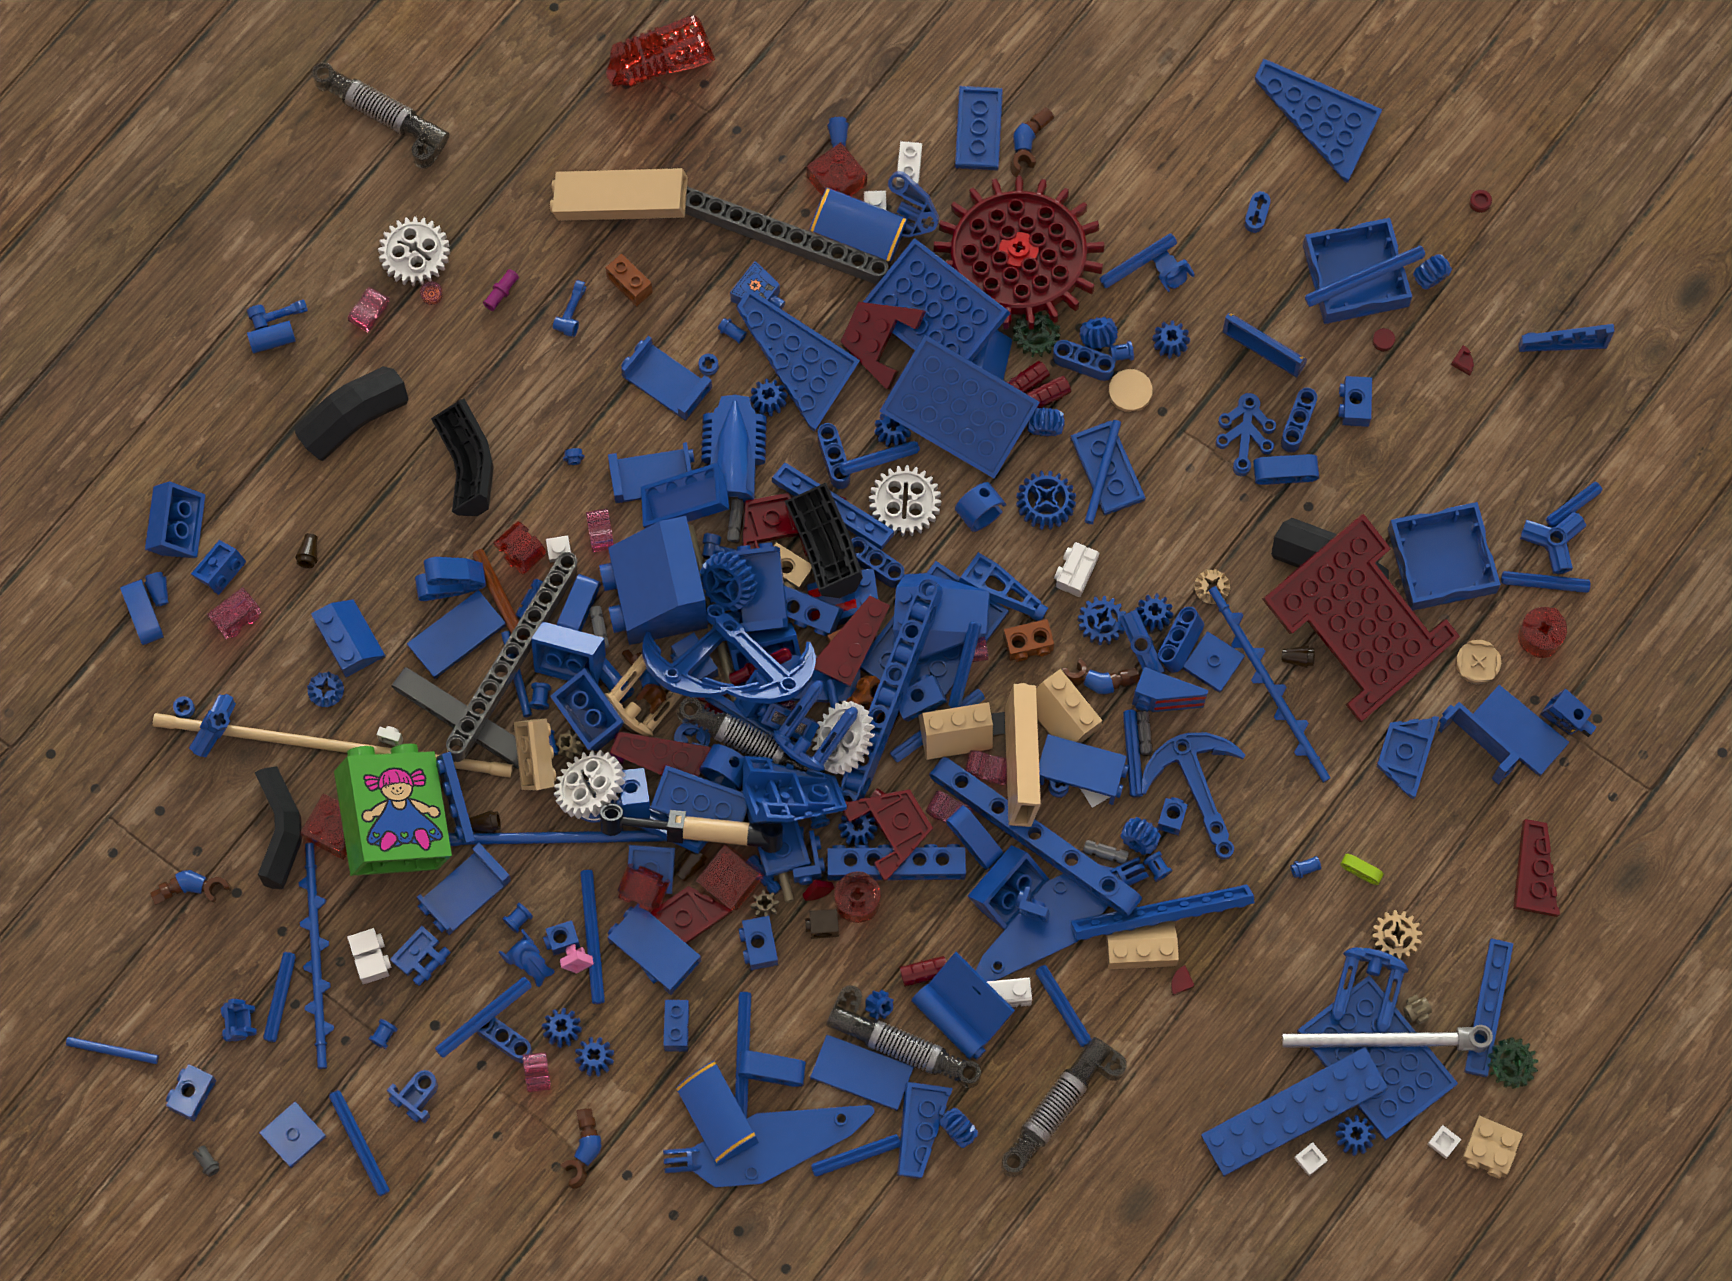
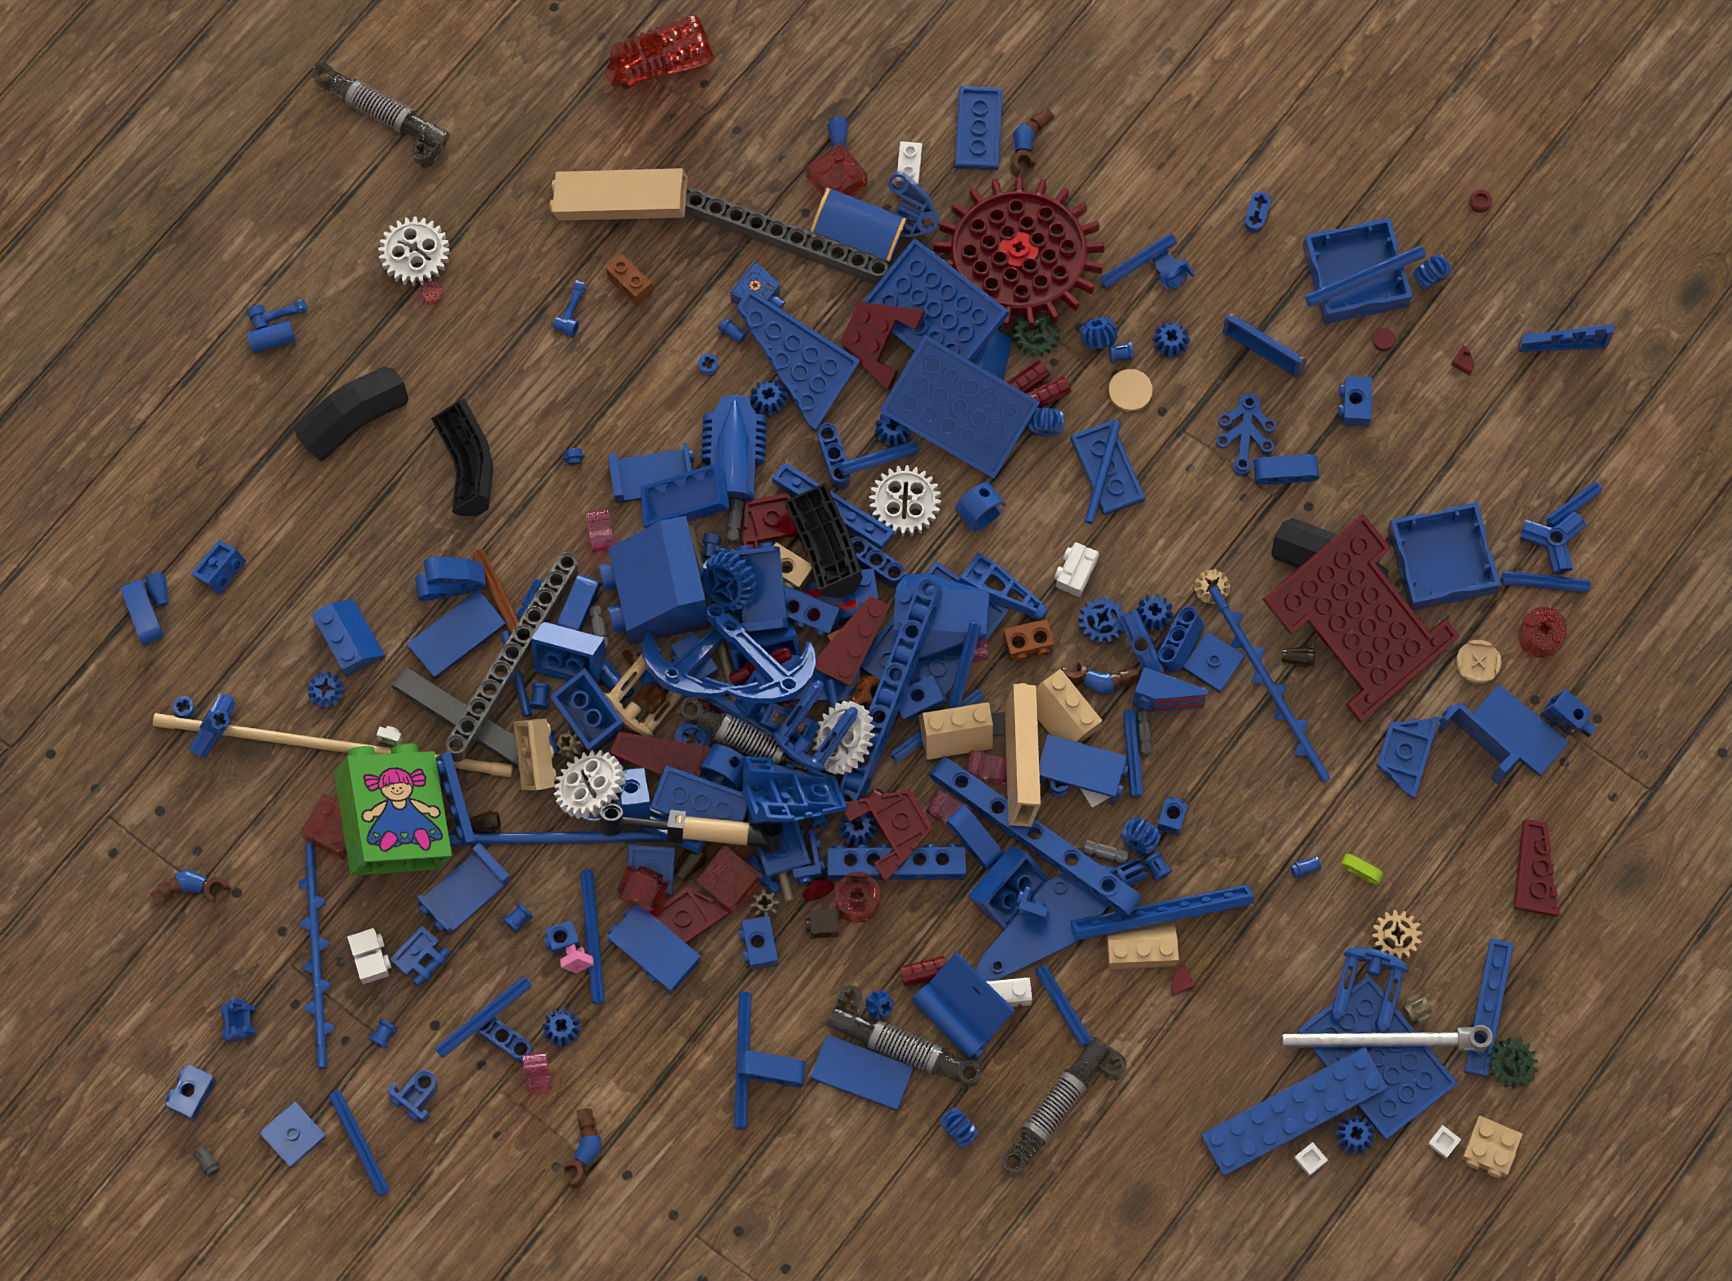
blue bar [66,1037,159,1064] -> none
blue slope [145,481,205,558] -> none
clear pink brick [207,587,261,639] -> none
black piece [254,766,302,889] -> none
blue axle [264,952,296,1042] -> none
dark brown cone [295,533,318,568] -> none
clear pink axle [348,287,389,332] -> none
magenta pin [483,269,519,311] -> none
clear red brick [493,521,546,575] -> none
blue hair [498,929,555,987] -> none
white plate [546,535,571,563] -> none
blue gear [575,1037,614,1077] -> none
blue panel [621,336,712,421] -> none
blue wing [663,1105,874,1187] -> none
blue brick [664,1000,689,1052] -> none
blue slope [676,1061,759,1165] -> none
blue axle [811,1134,900,1176] -> none
white plate [864,191,886,210] -> none
blue wing [897,1082,953,1179] -> none
blue gear [1016,471,1076,530] -> none
blue beam [1053,340,1115,381] -> none
blue piece [1141,732,1245,860] -> none
blue wing [1254,59,1382,183] -> none
blue beam [1281,388,1317,453] -> none

